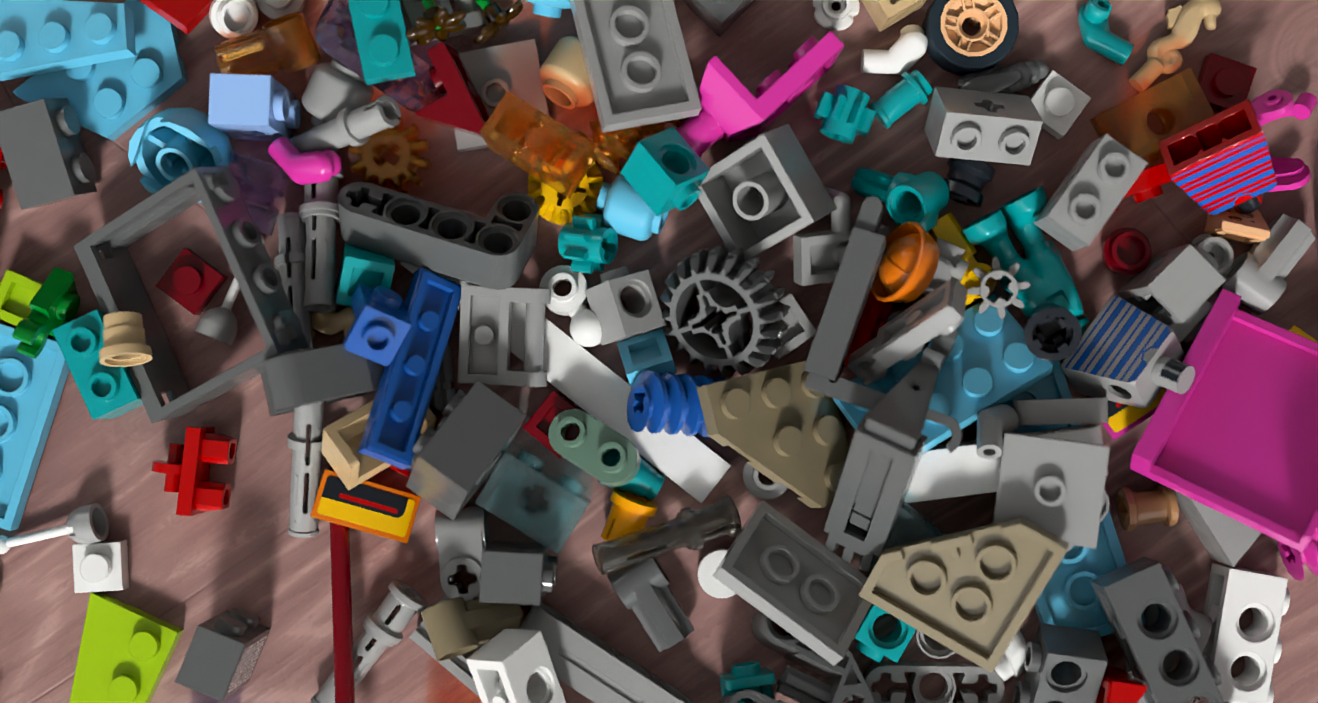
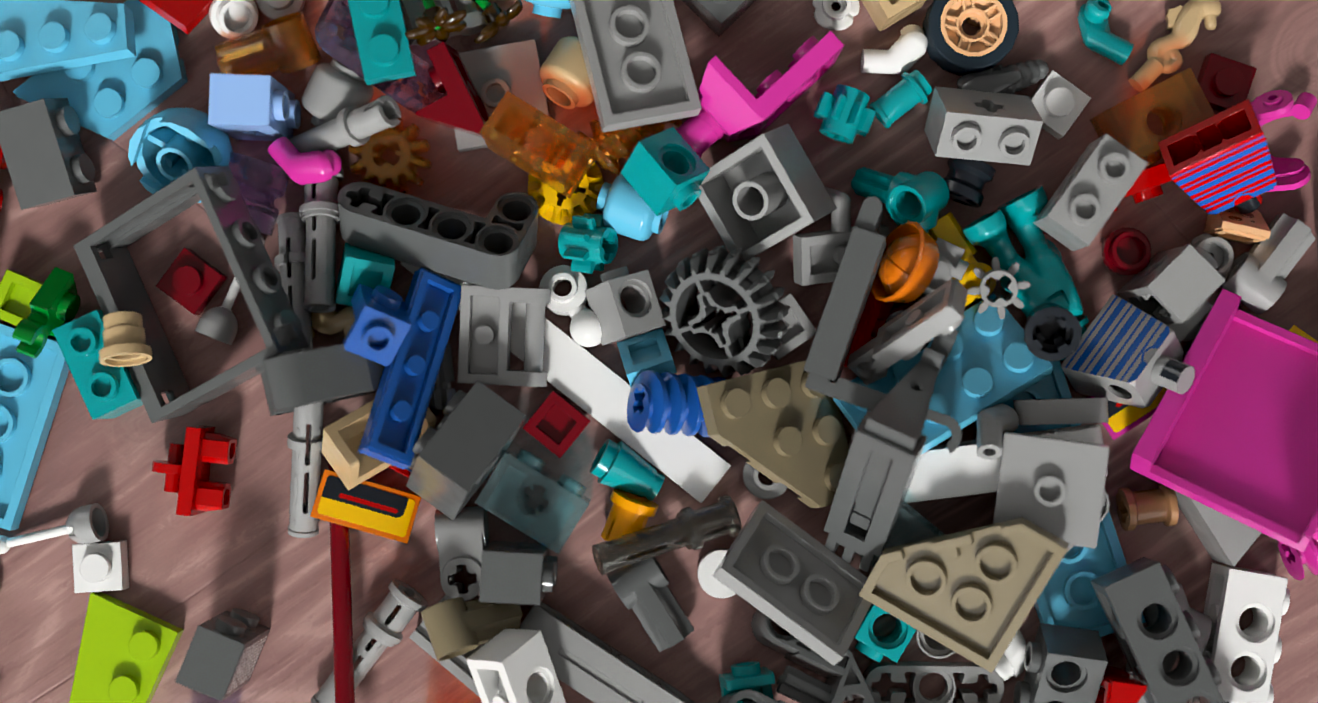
sand green plate [548,409,641,486] -> none

